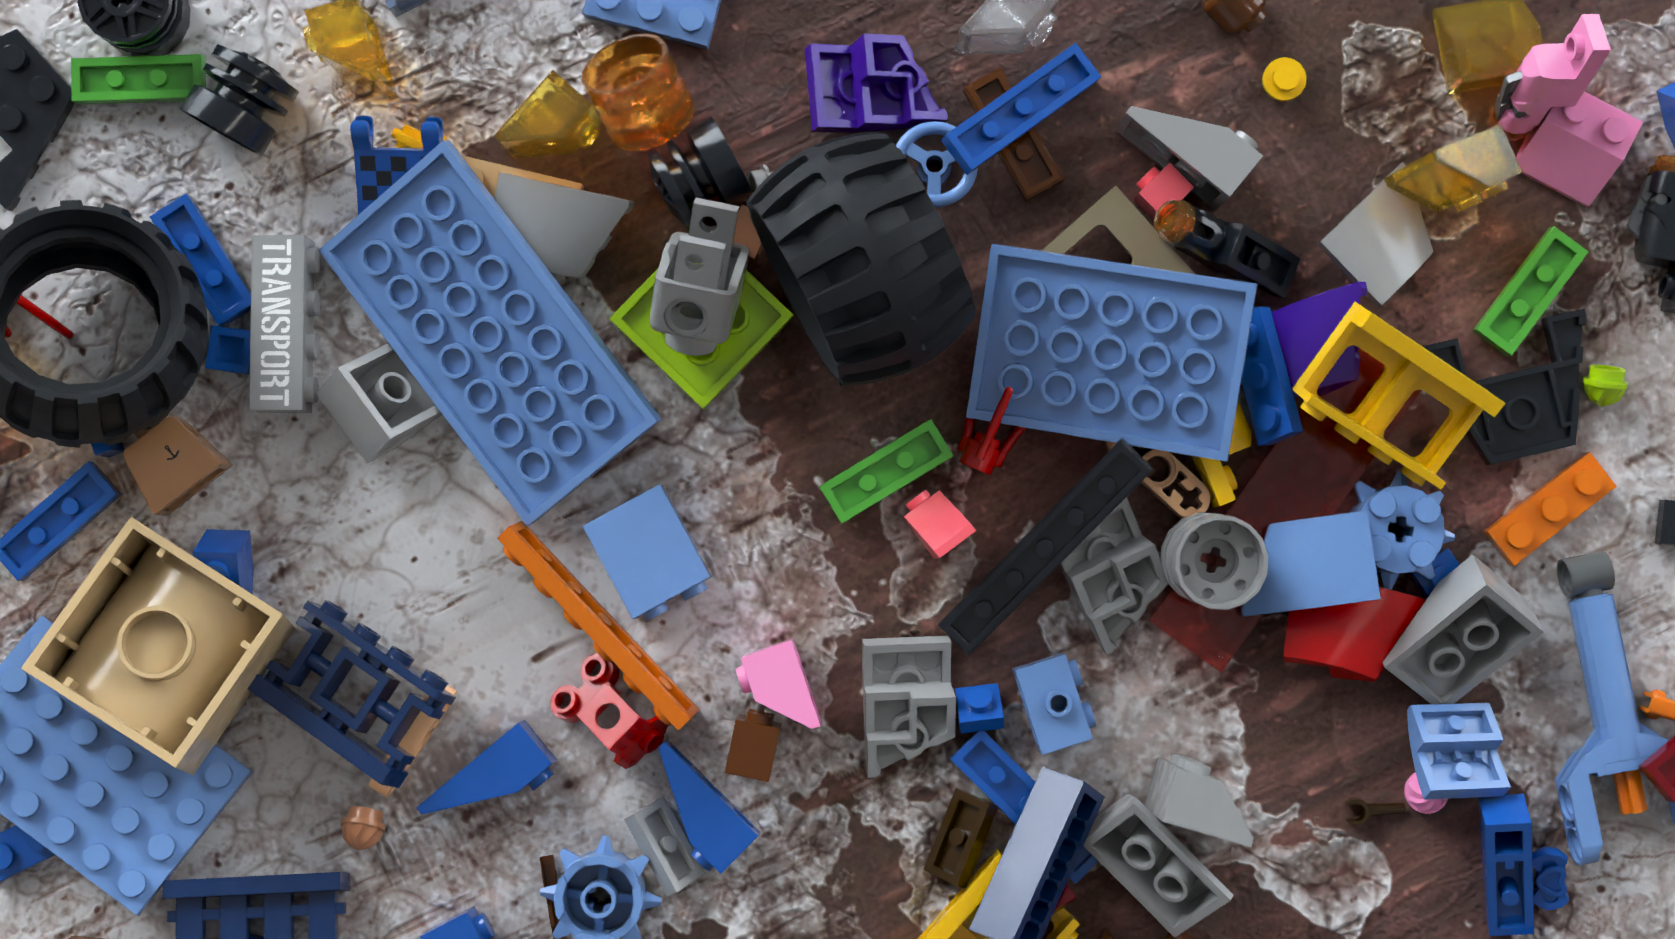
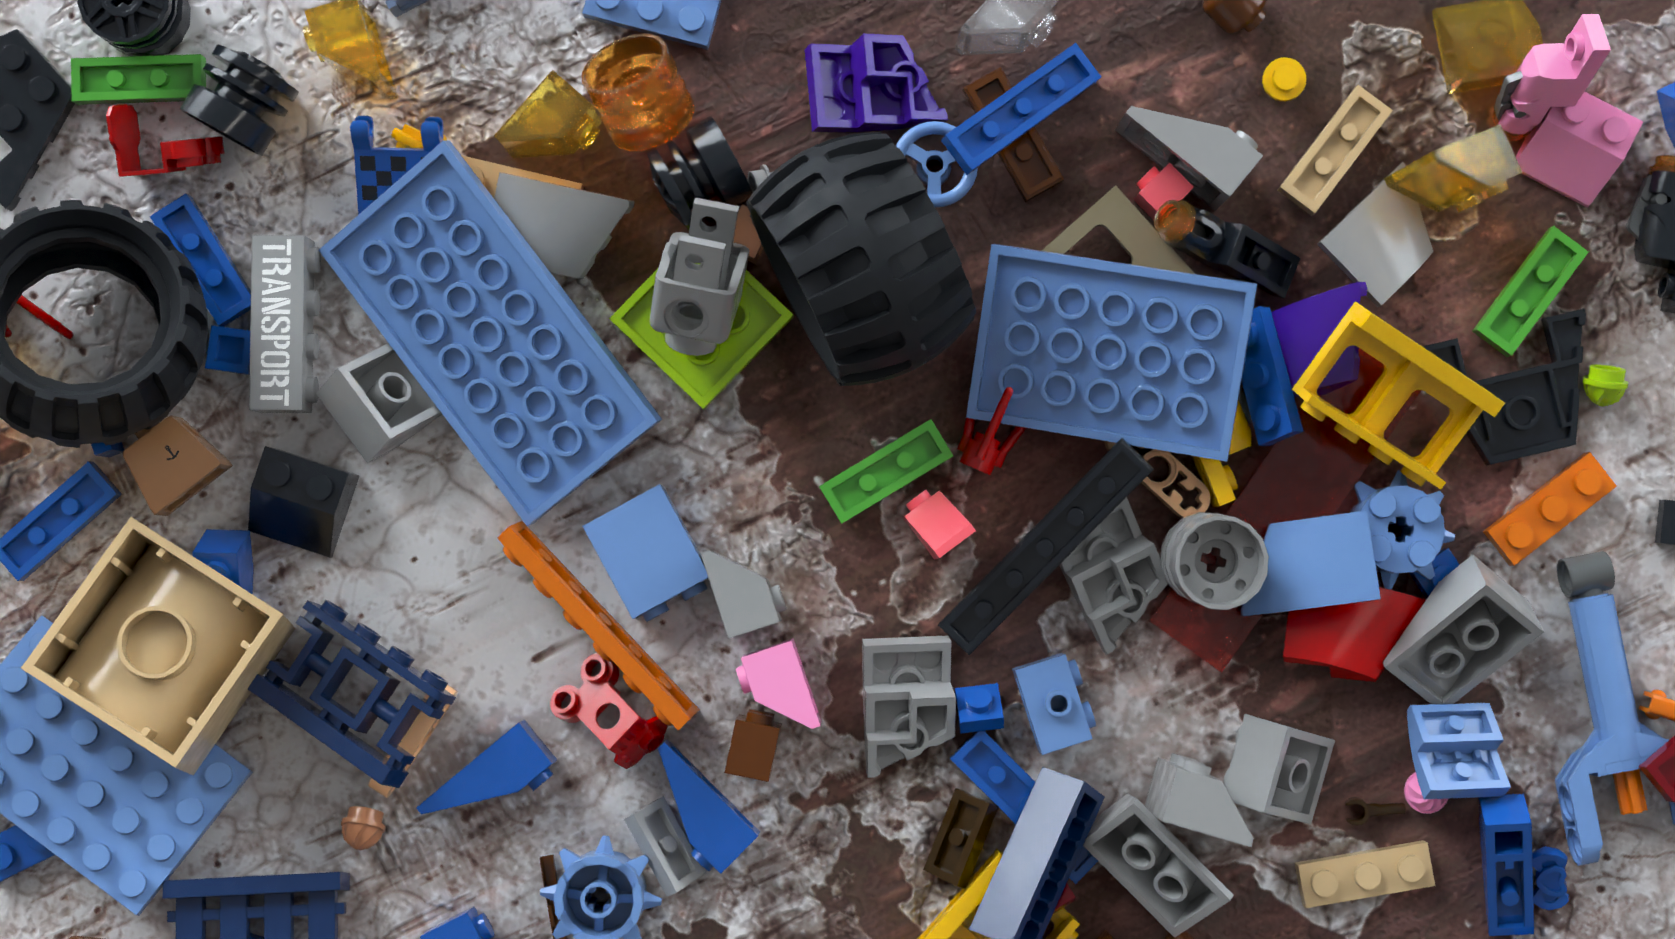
none -> red piece [106,104,225,177]
none -> black slope [248,446,360,558]
none -> light grey slope [700,551,787,639]
none -> light grey slope [1224,714,1335,824]
none -> tan plate [1277,85,1393,216]
none -> tan plate [1295,840,1435,908]

